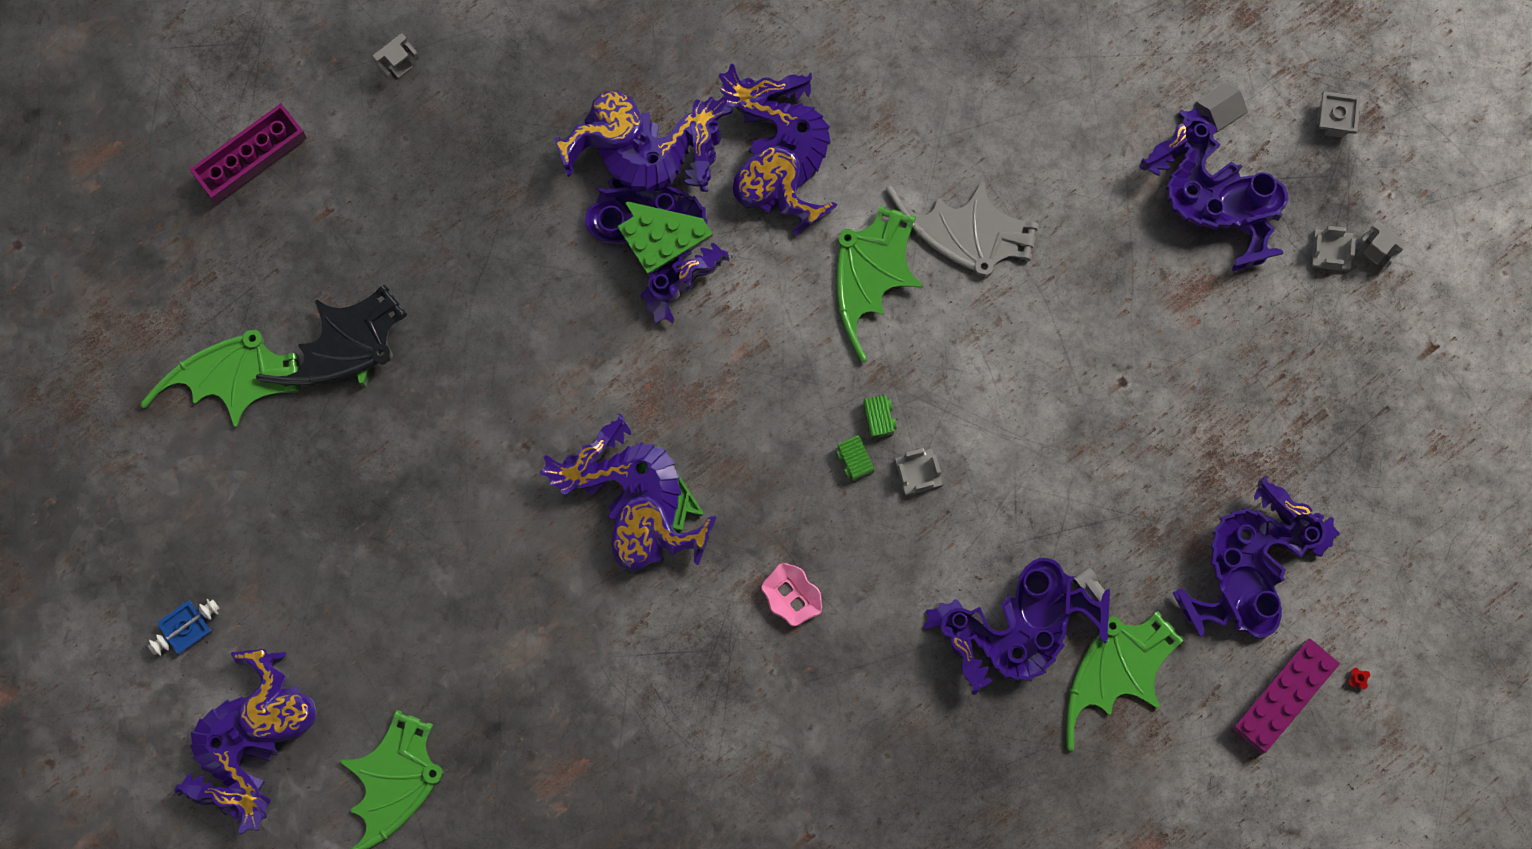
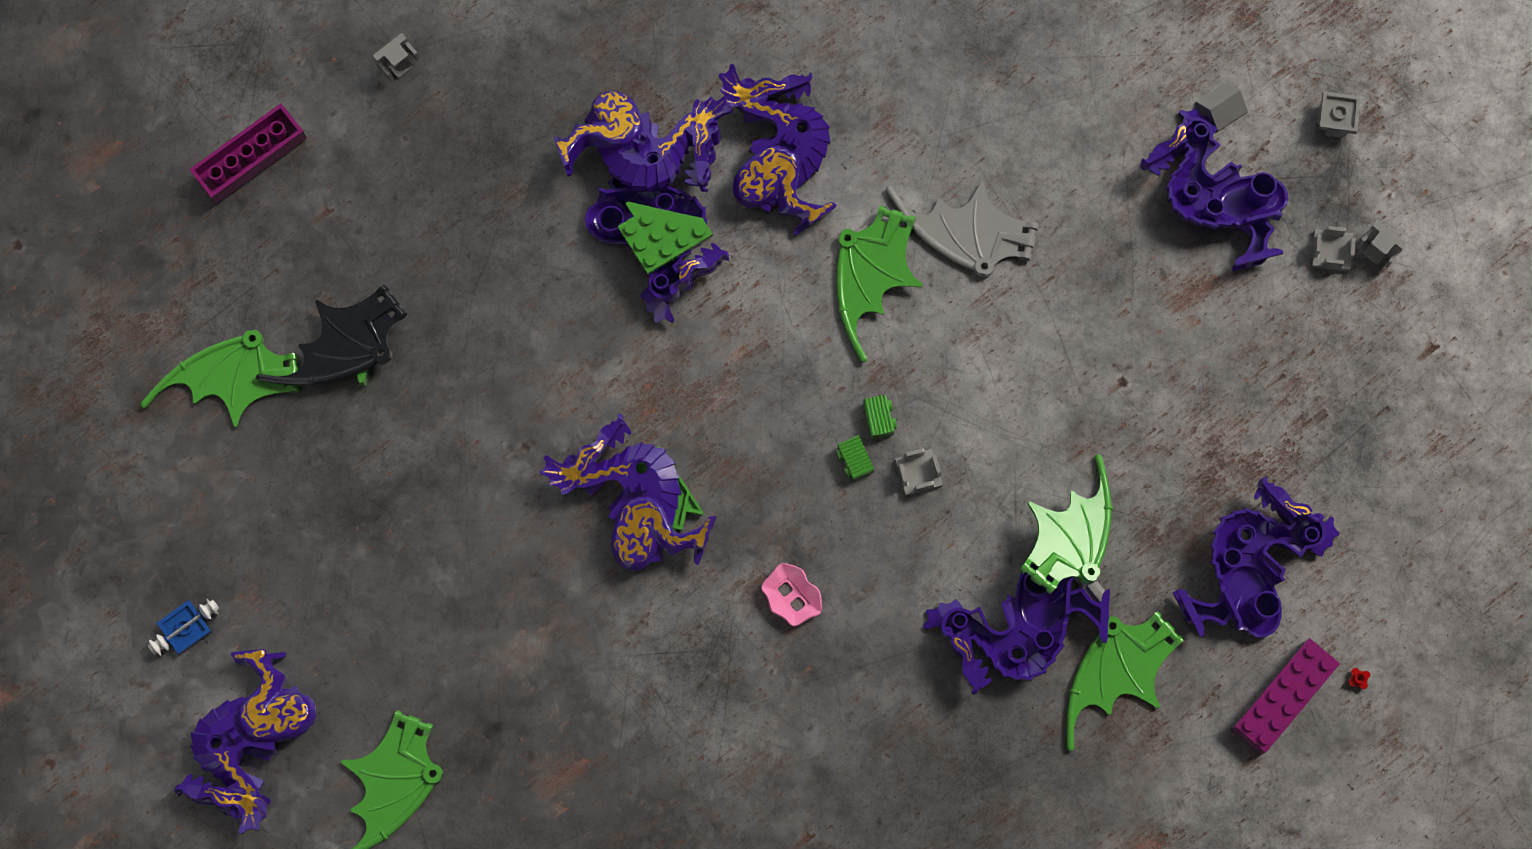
none -> animal [1019,454,1113,594]

